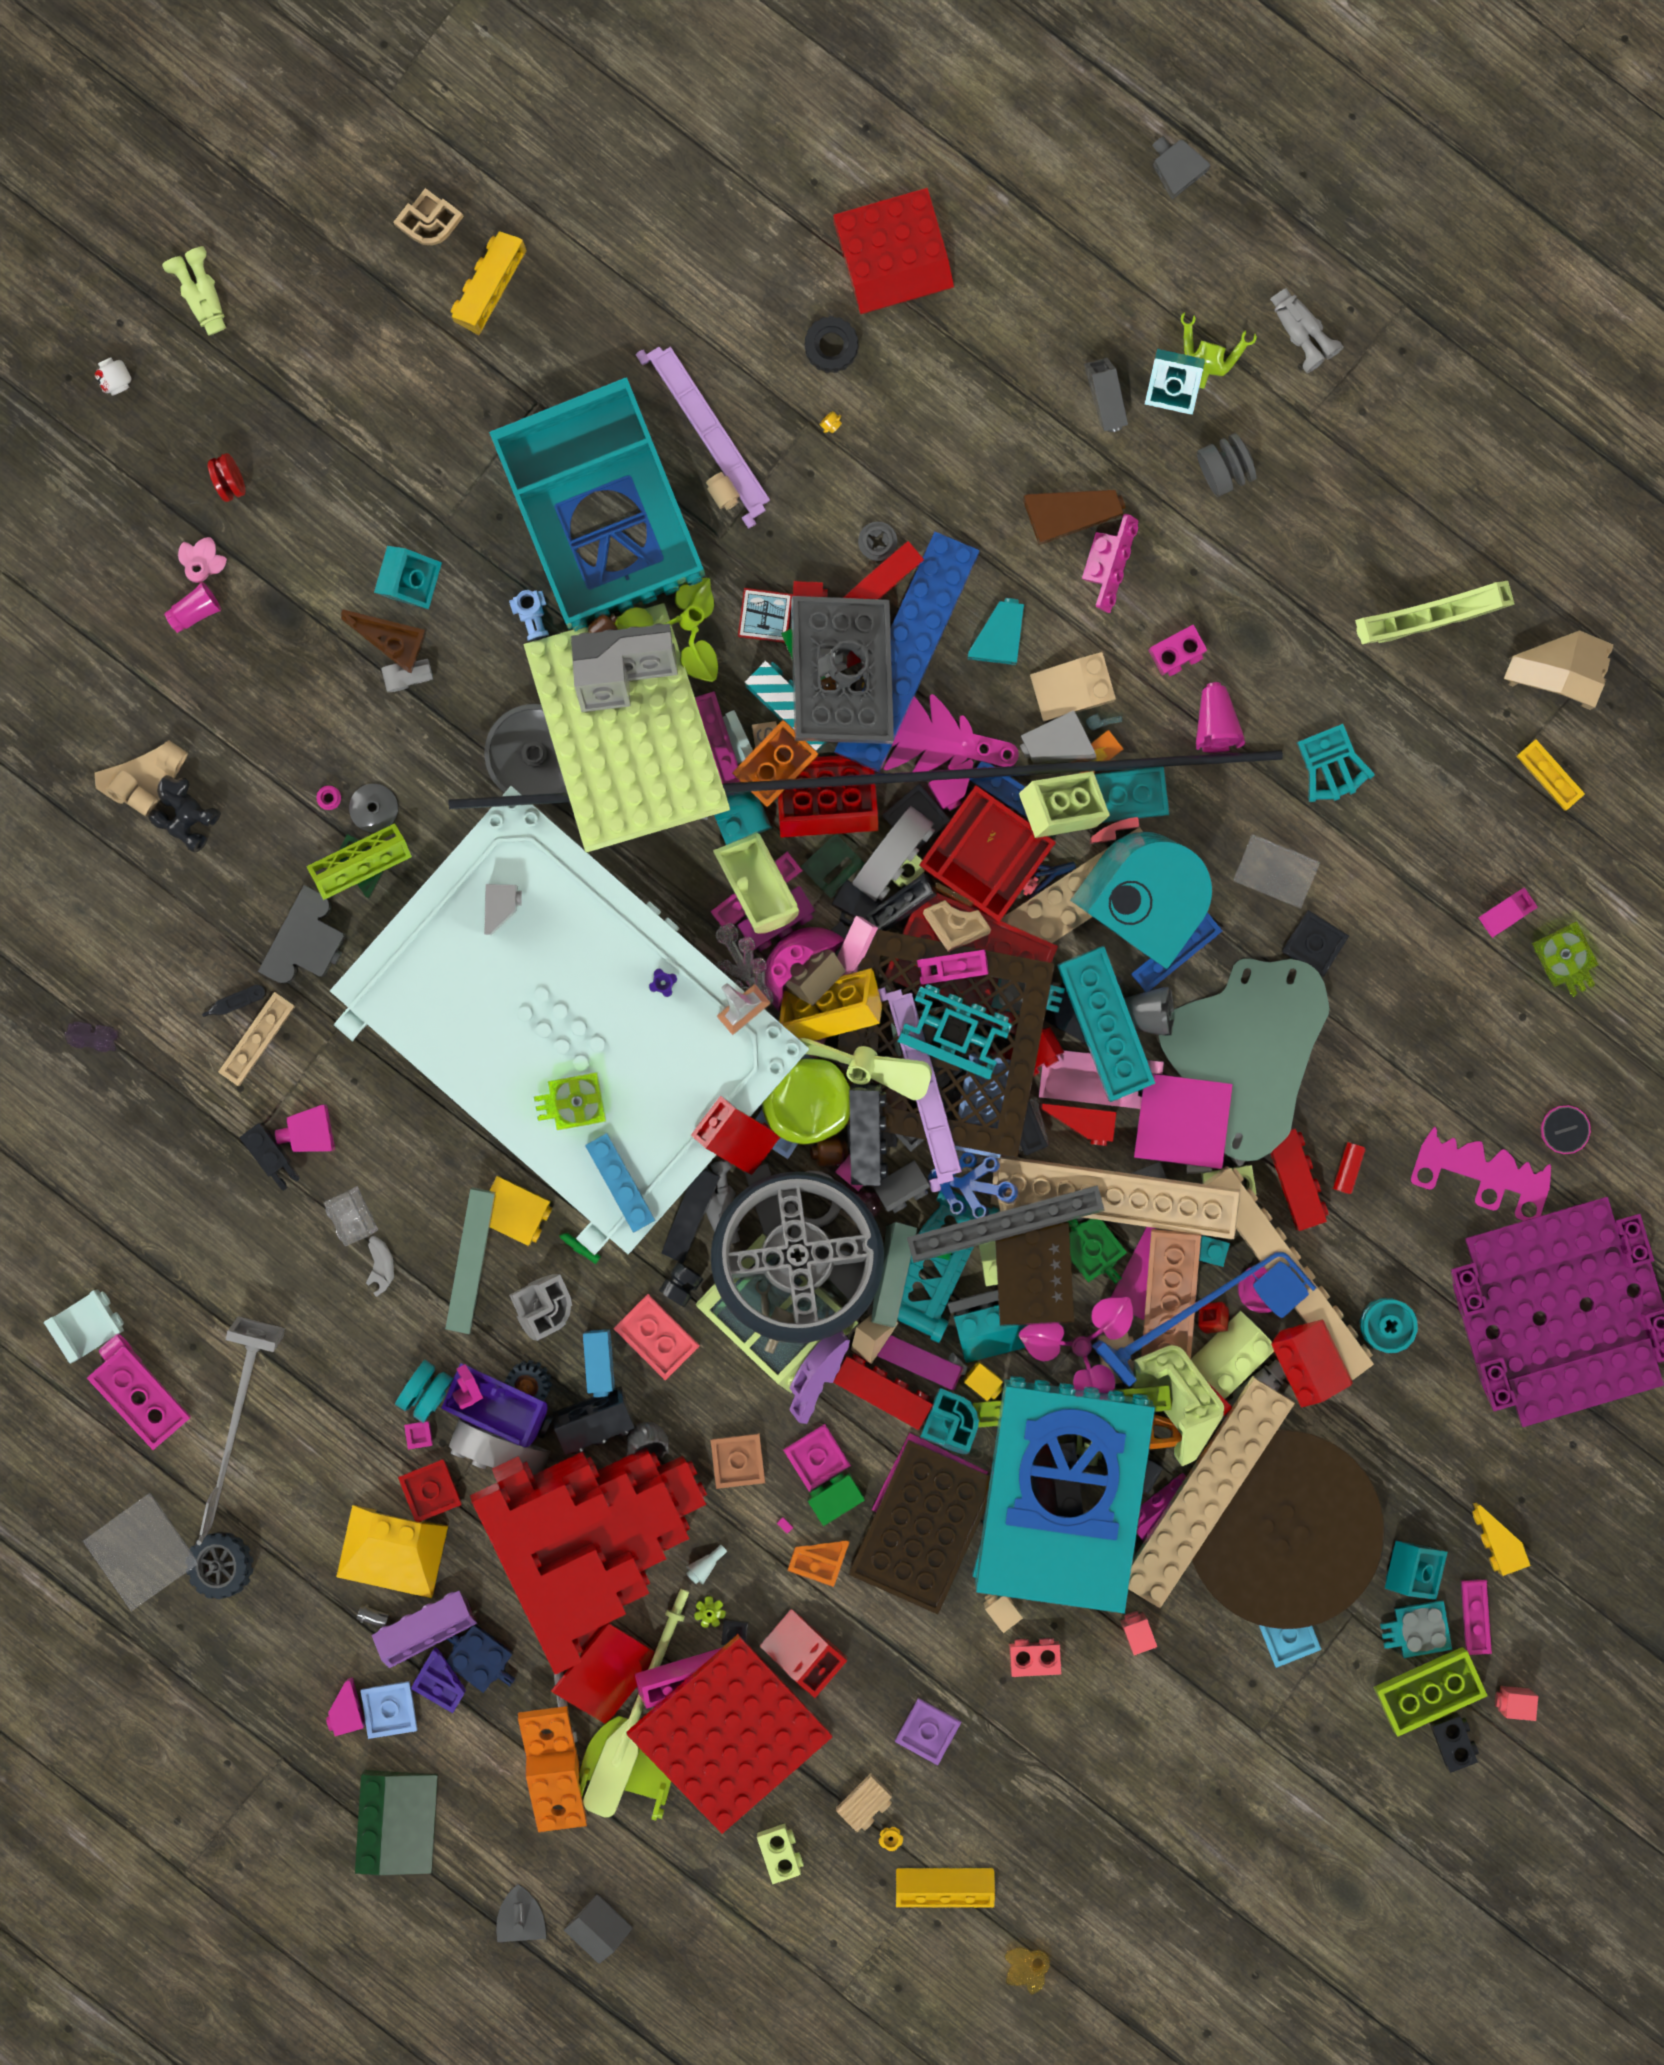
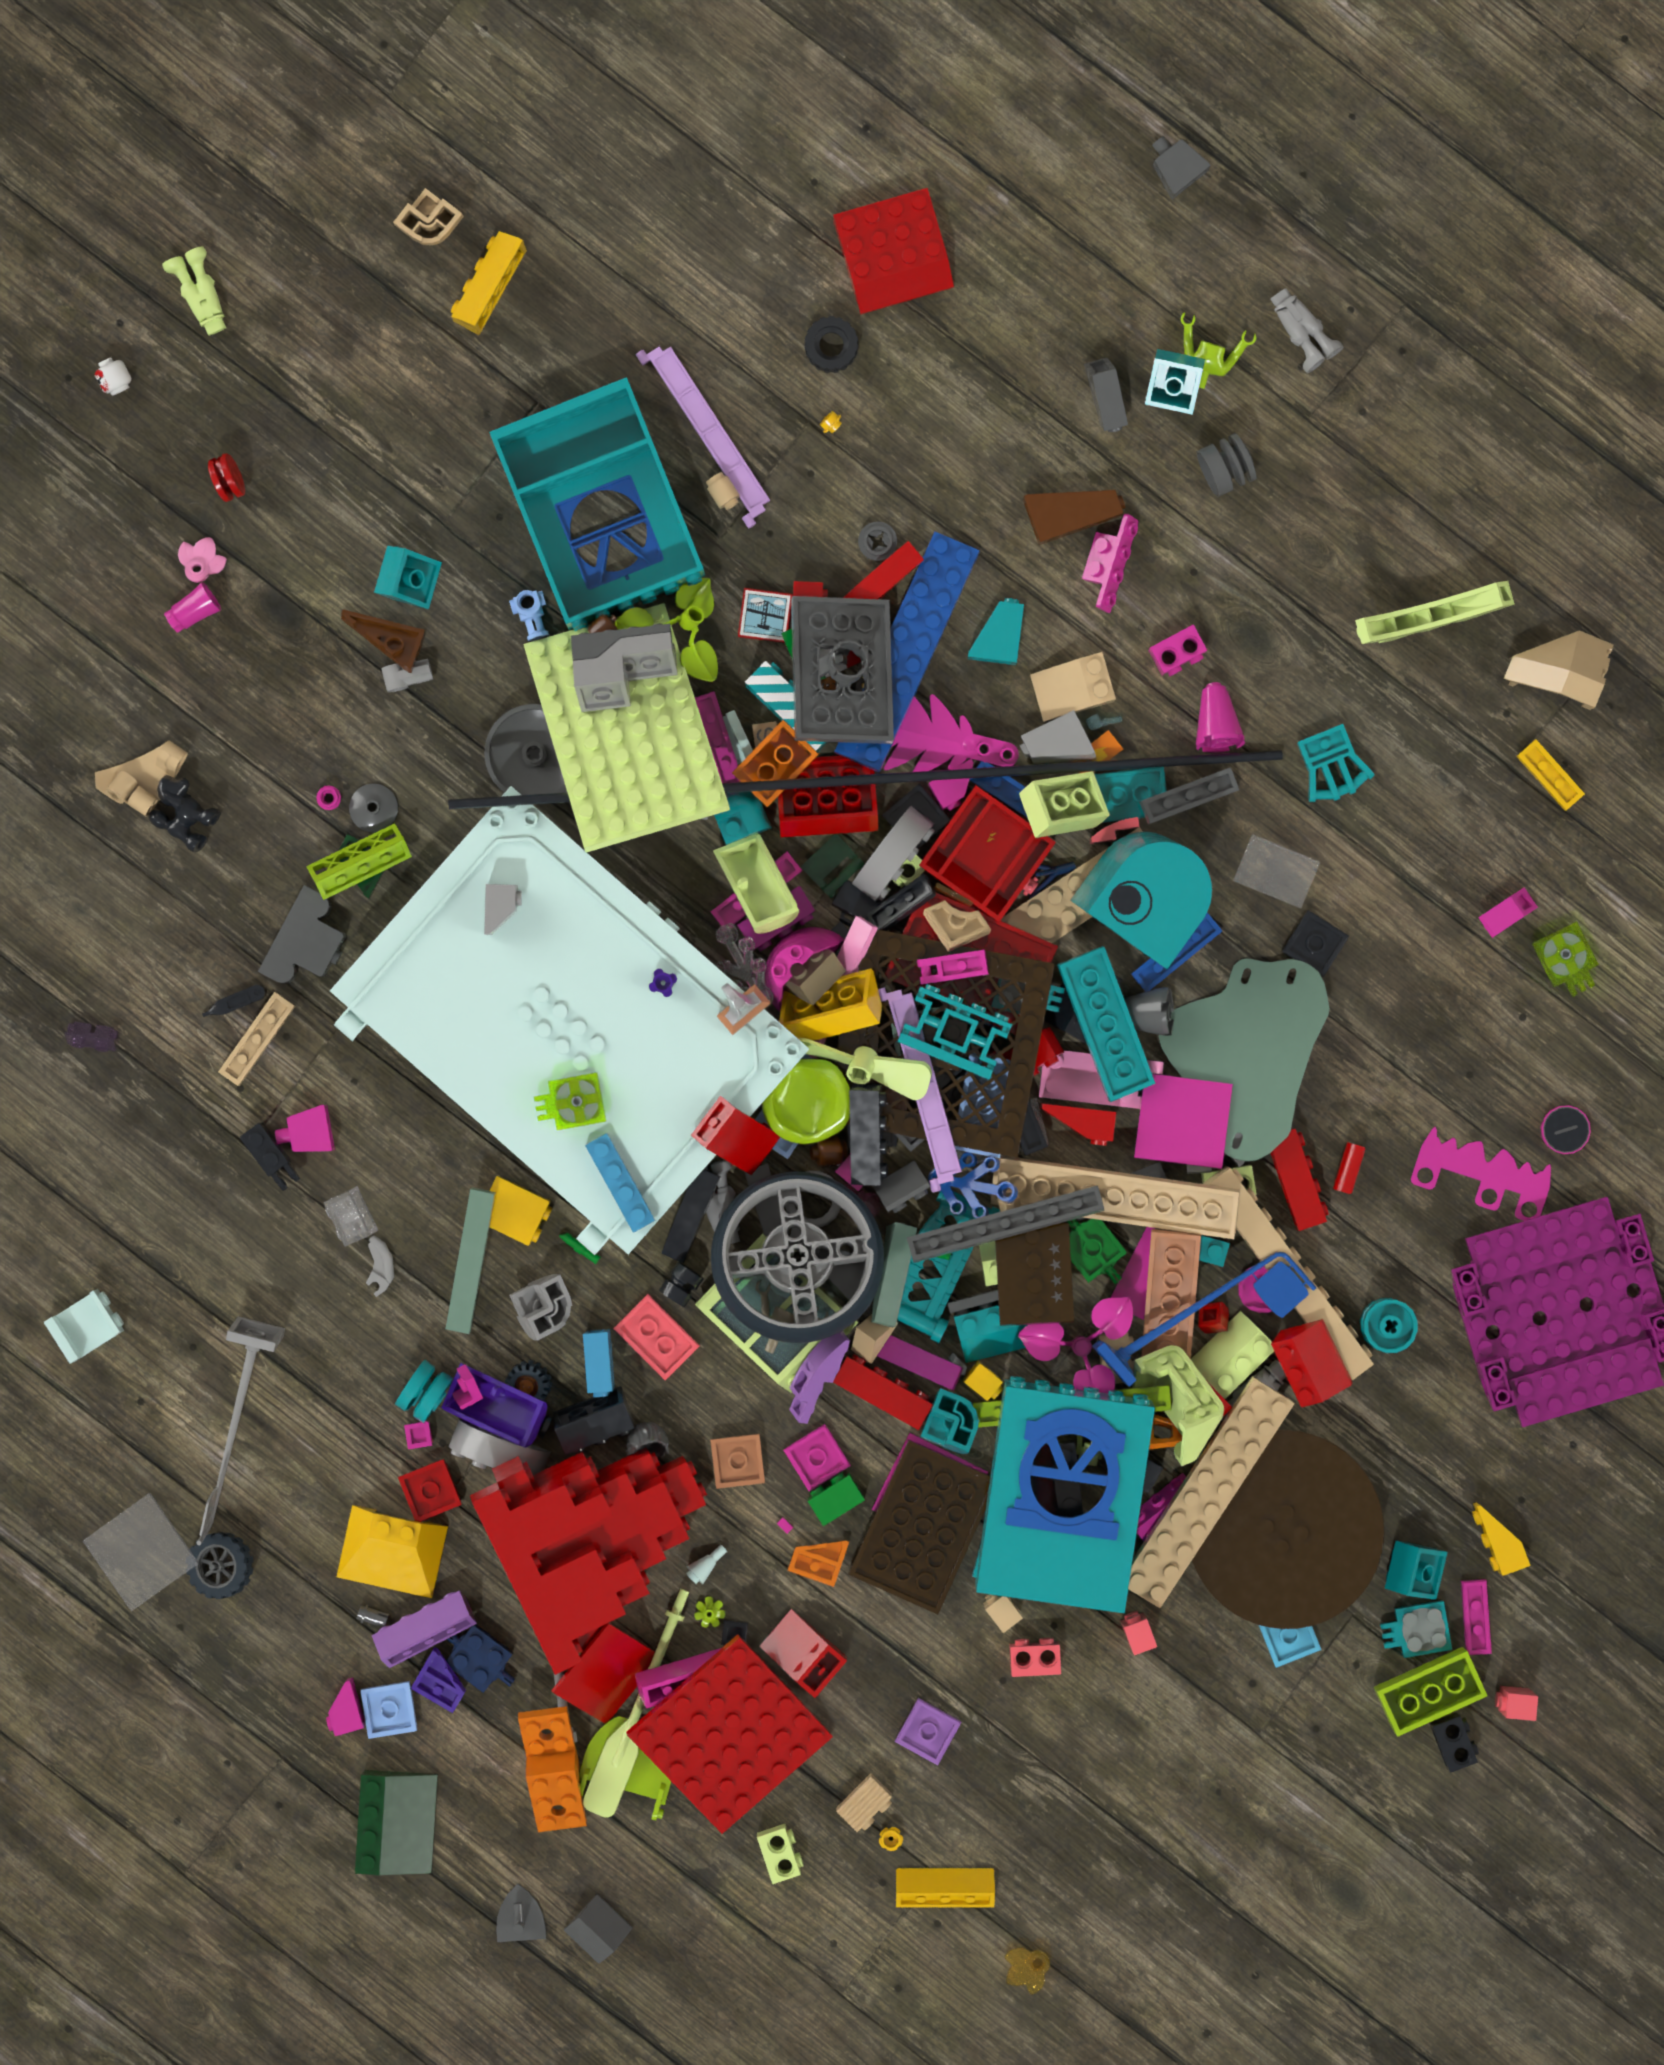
dark pink hinge [87,1334,191,1450] -> none
none -> dark grey plate [1140,767,1239,824]

